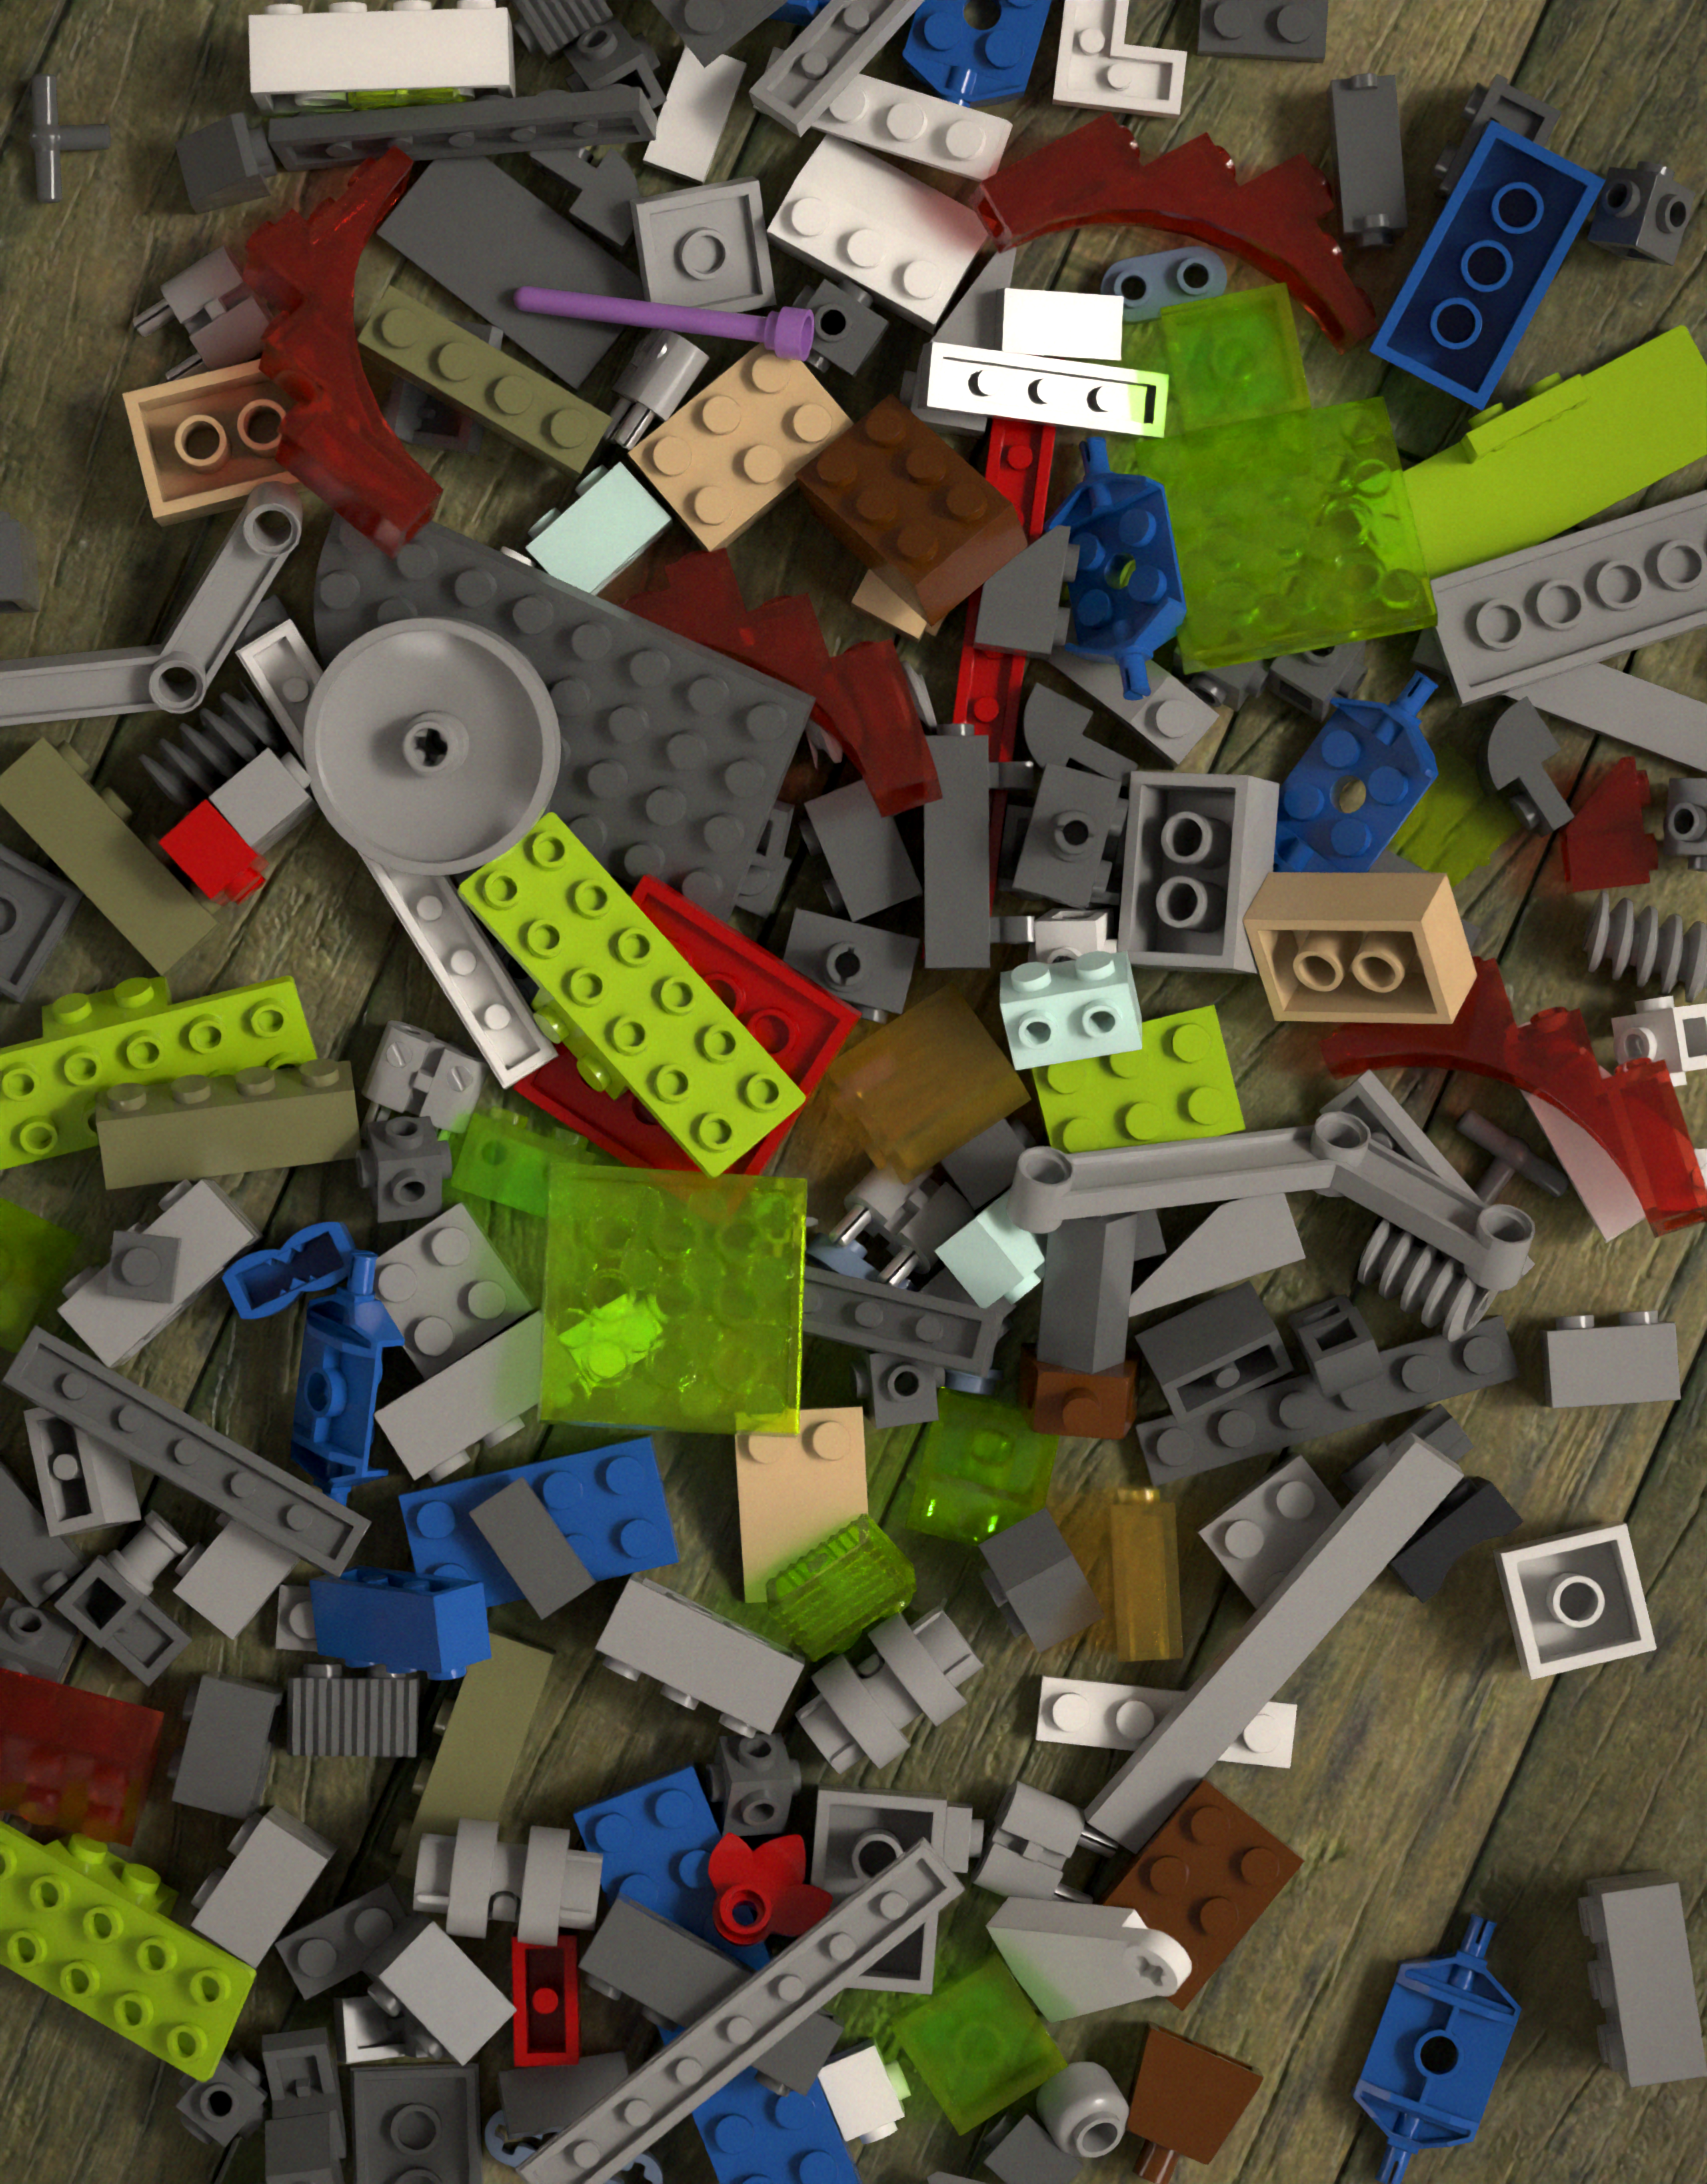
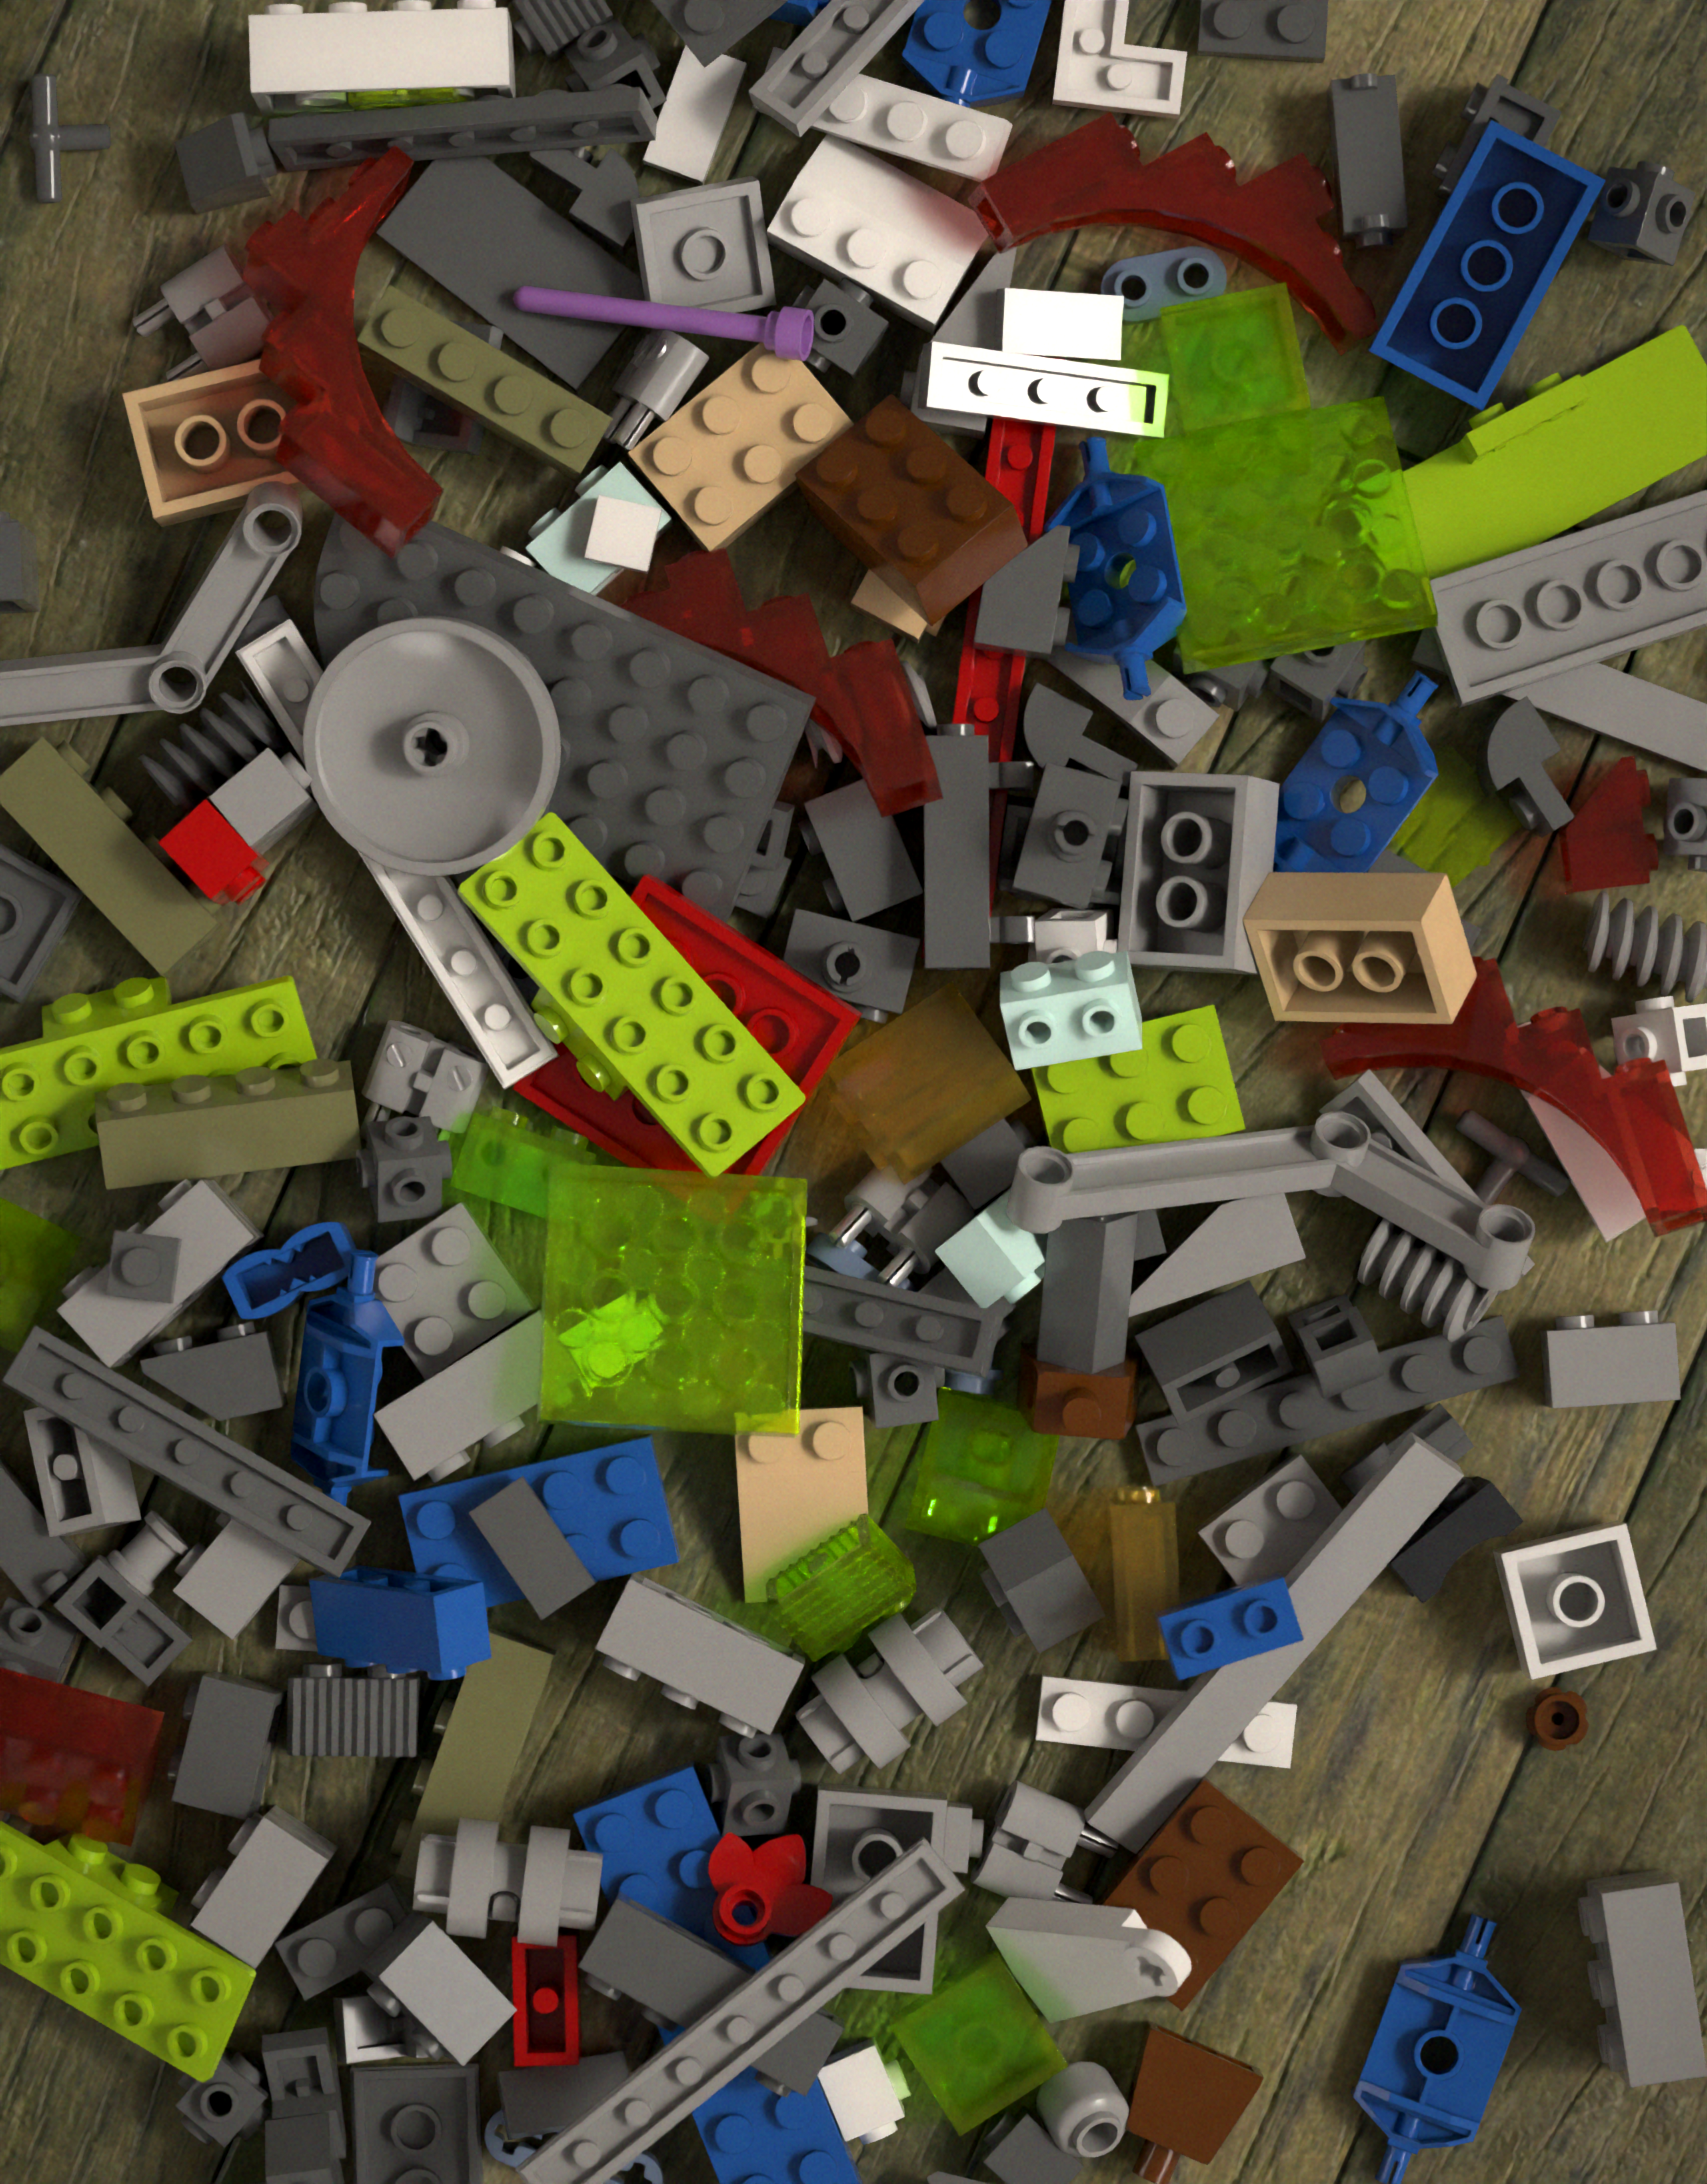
none -> dark grey slope [140,1322,288,1421]
none -> white tile [584,495,662,574]
none -> blue brick [1154,1573,1304,1680]
none -> reddish brown plate [1526,1687,1589,1751]

